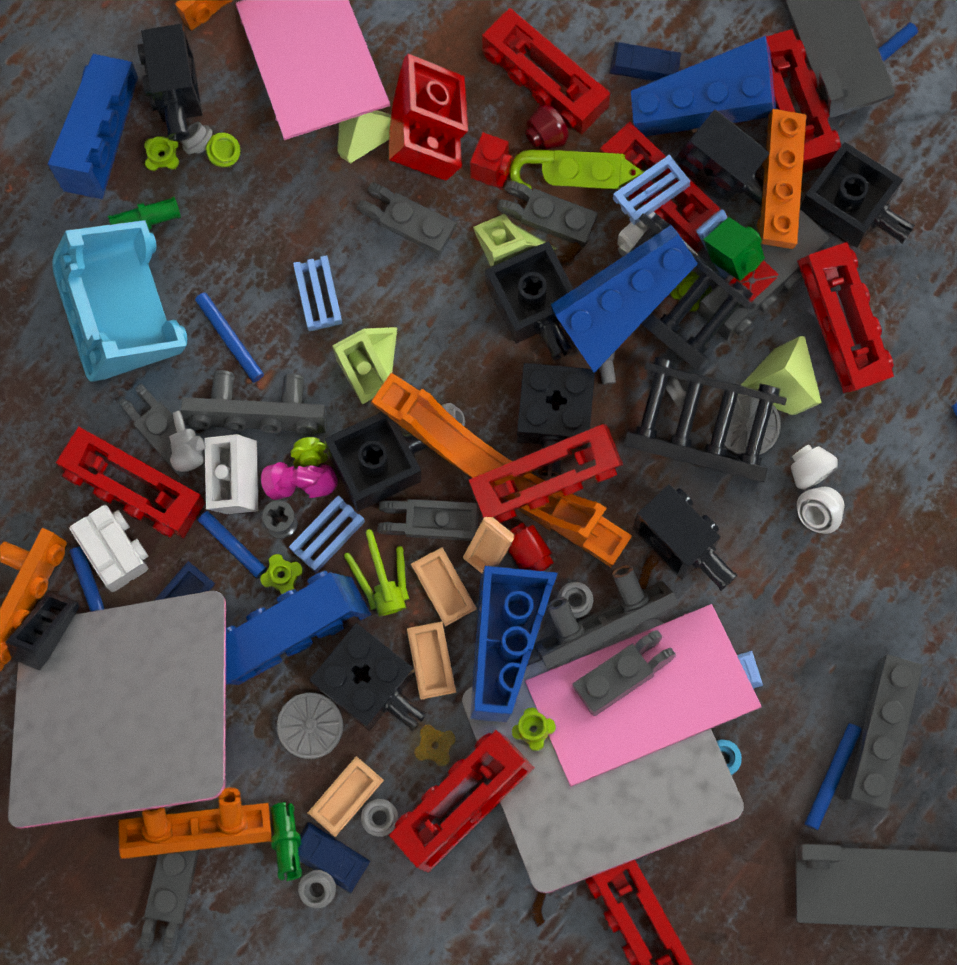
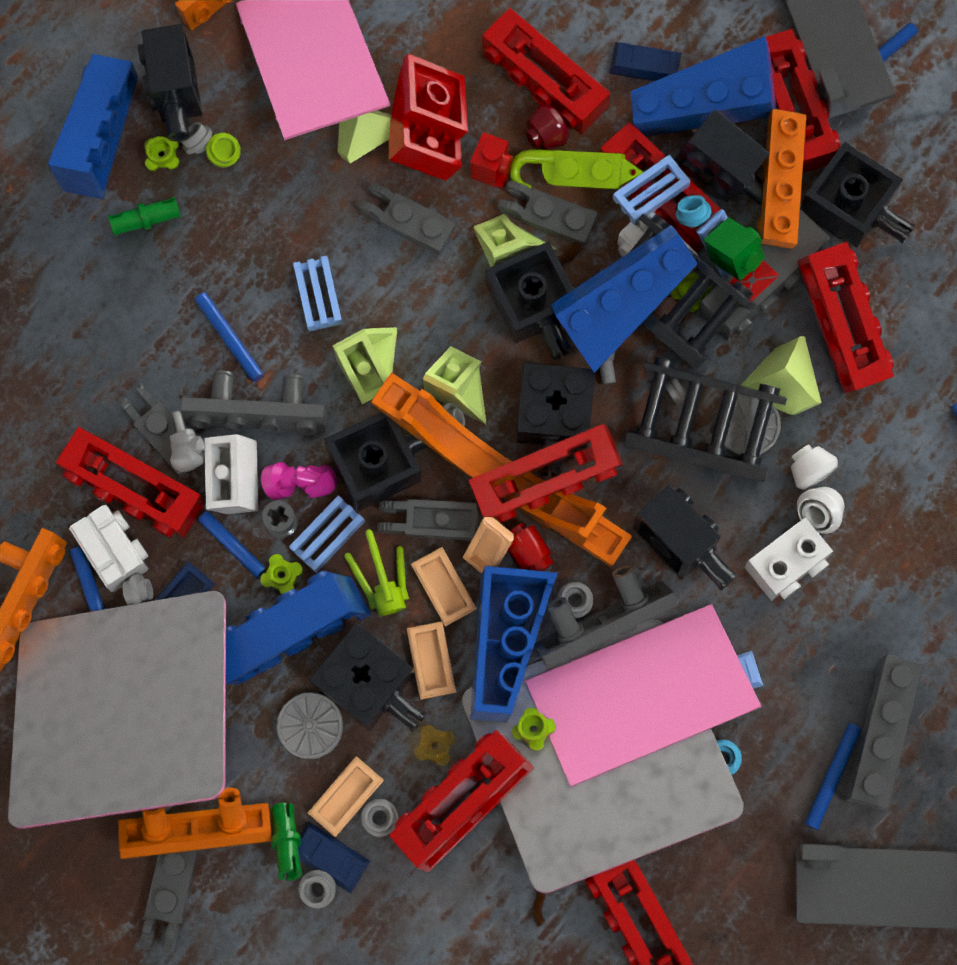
black slope [5,591,80,670] -> none
medium azure windscreen [52,220,187,382] -> none
lime plate [290,437,328,468] -> none
dark grey hinge [572,630,676,716] -> none
reddish brown leg [639,555,659,589] -> none
none -> light grey plate [123,573,154,605]
none -> yellowish green slope [423,346,487,425]
none -> medium azure plate [676,195,712,227]
none -> white brick [744,517,833,601]

